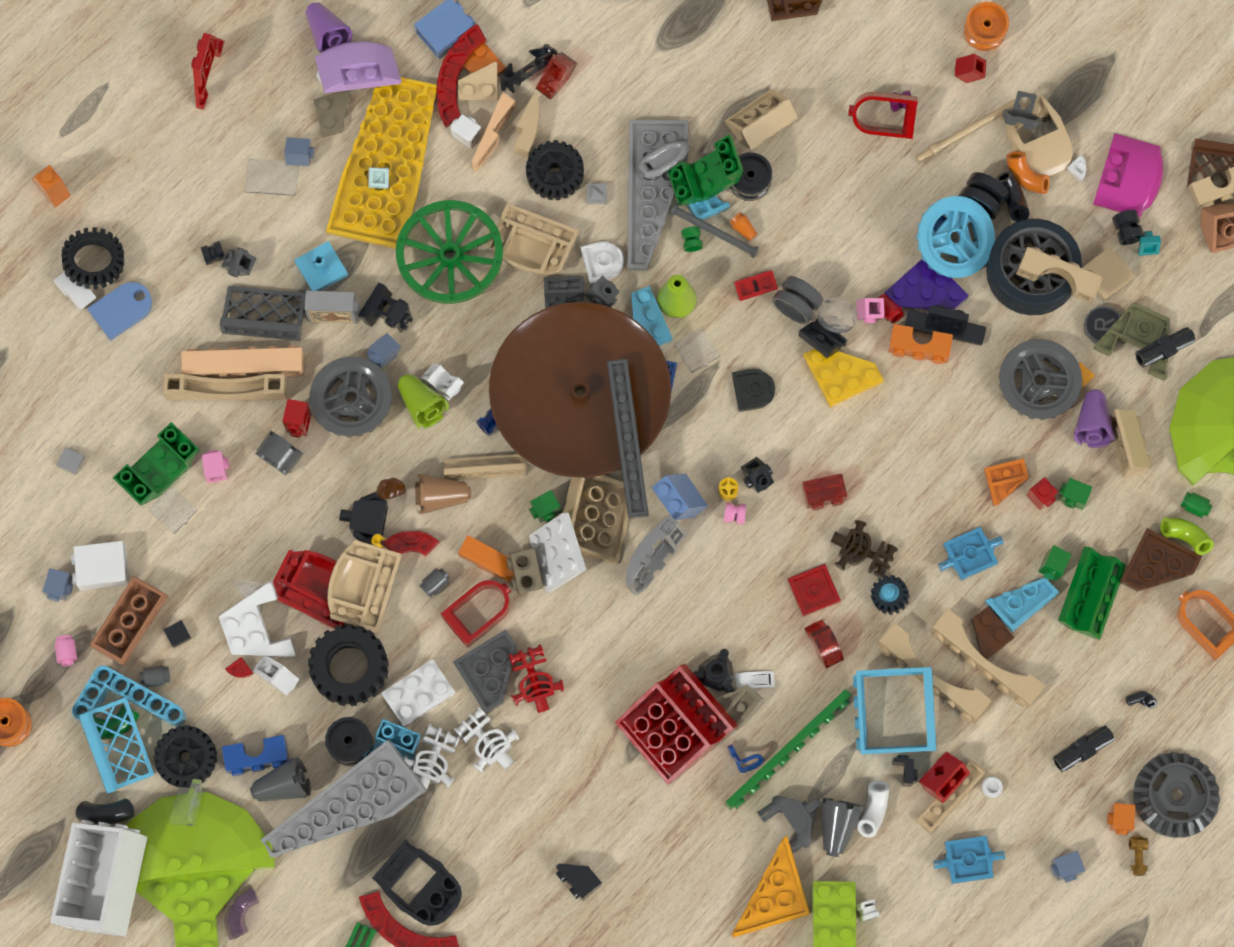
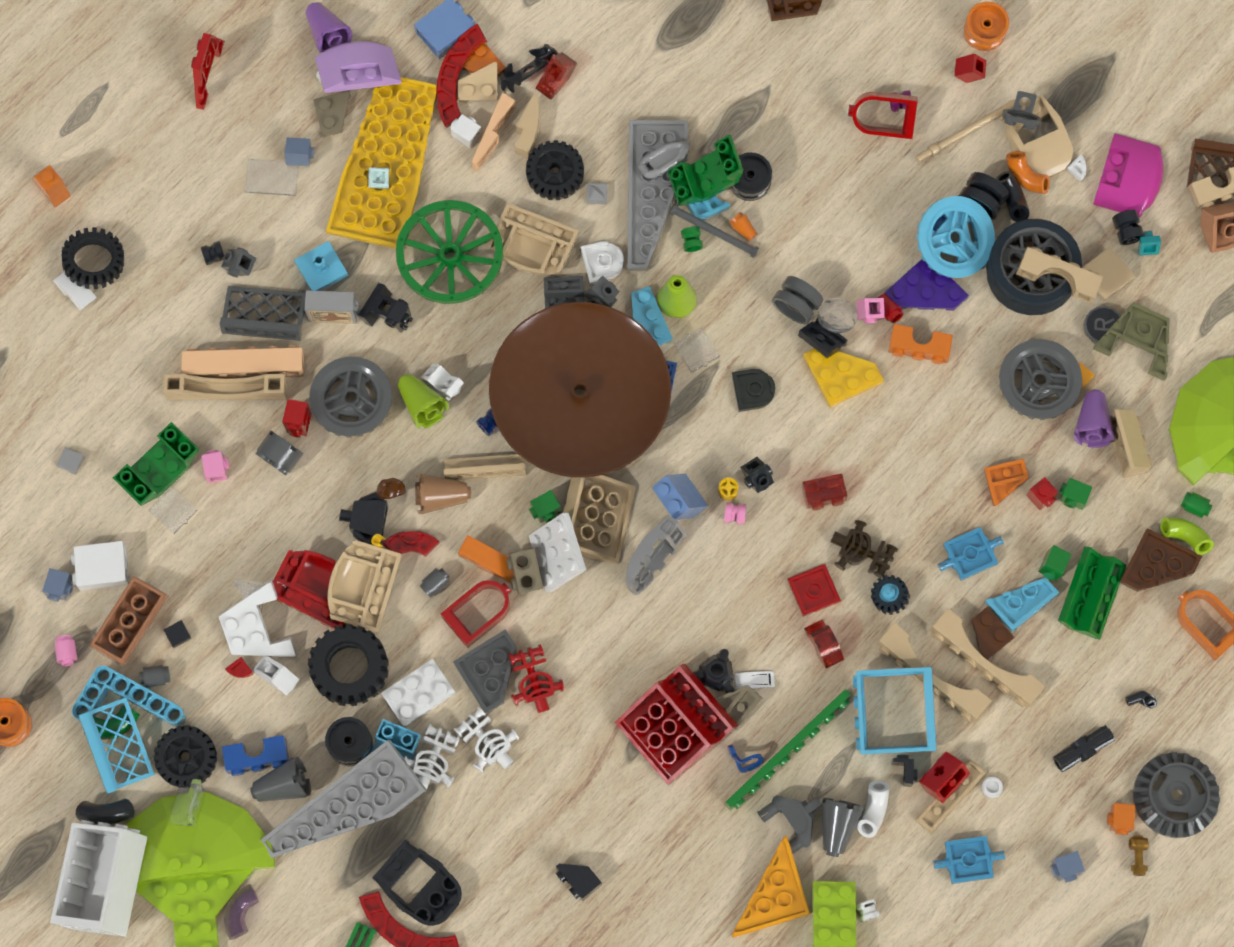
medium blue tile [87,282,152,341] -> none
sand blue brick [366,333,401,368] -> none
dark grey tile [607,359,649,519] -> none
tan slope [725,89,798,150] -> none
red brick [733,270,778,301] -> none
black bracket [904,305,986,346] -> none
black piece [1135,327,1196,368] -> none

